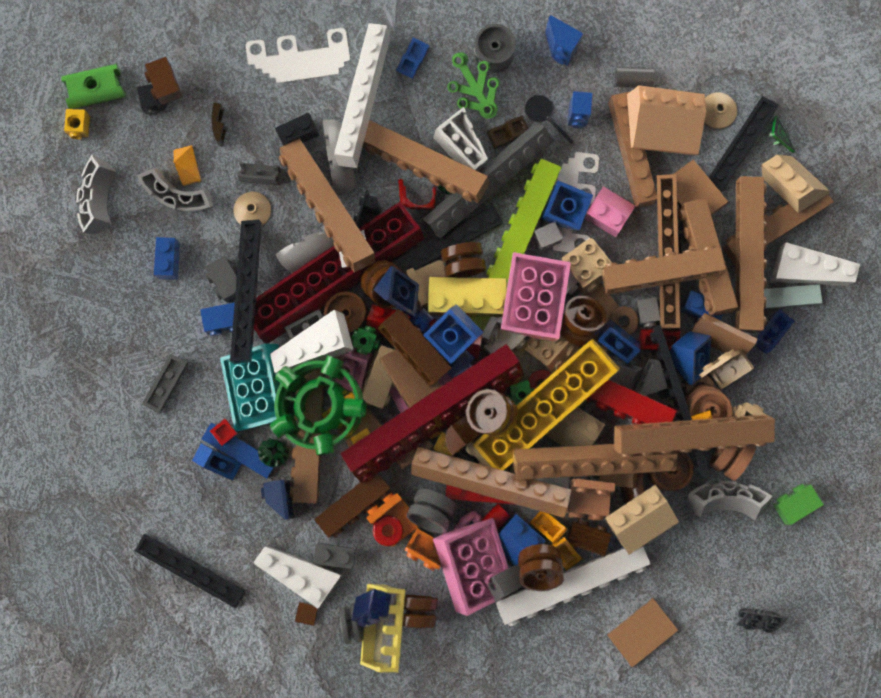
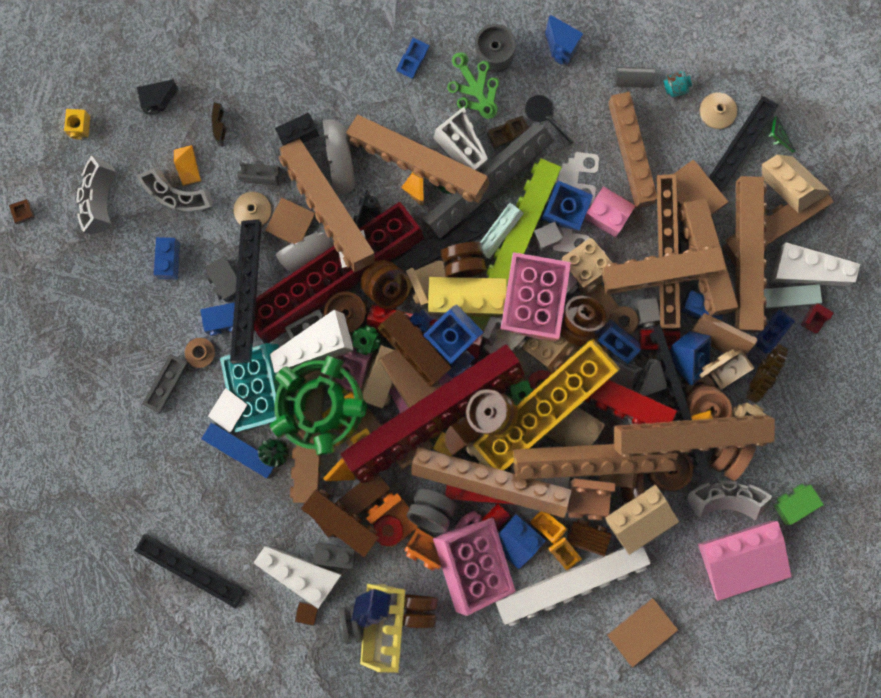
bright green piece [61,64,126,109] -> none
reddish brown brick [144,57,183,105] -> none
blue slope [192,443,242,481] -> none
red plate [210,419,238,446] -> none
white piece [246,28,350,83] -> none
dark blue slope [261,479,294,520] -> none
white brick [334,23,390,168] -> none
dark blue slope [374,266,419,318] -> none
red helmet [398,179,436,210] -> none
dark grey hinge [488,564,525,602] -> none
reddish brown wheel [518,544,564,591] -> none
blue brick [568,91,592,129] -> none
light nougat slope [627,85,706,155] -> none
black hinge [737,608,788,633] -> none
none -> reddish brown plate [9,199,35,224]
none -> medium nougat piece [185,338,215,368]
none -> white sticker [208,388,247,433]
none -> medium nougat tile [265,198,315,244]
none -> reddish brown brick [301,489,379,557]
none -> light orange slope [323,458,355,481]
none -> light orange slope [401,172,424,205]
none -> light aqua tile [480,203,523,259]
none -> teal head [663,71,692,98]
none -> bright pink slope [698,521,791,601]
none -> dark brown gear [746,344,789,403]
none -> dark red panel [800,303,834,334]

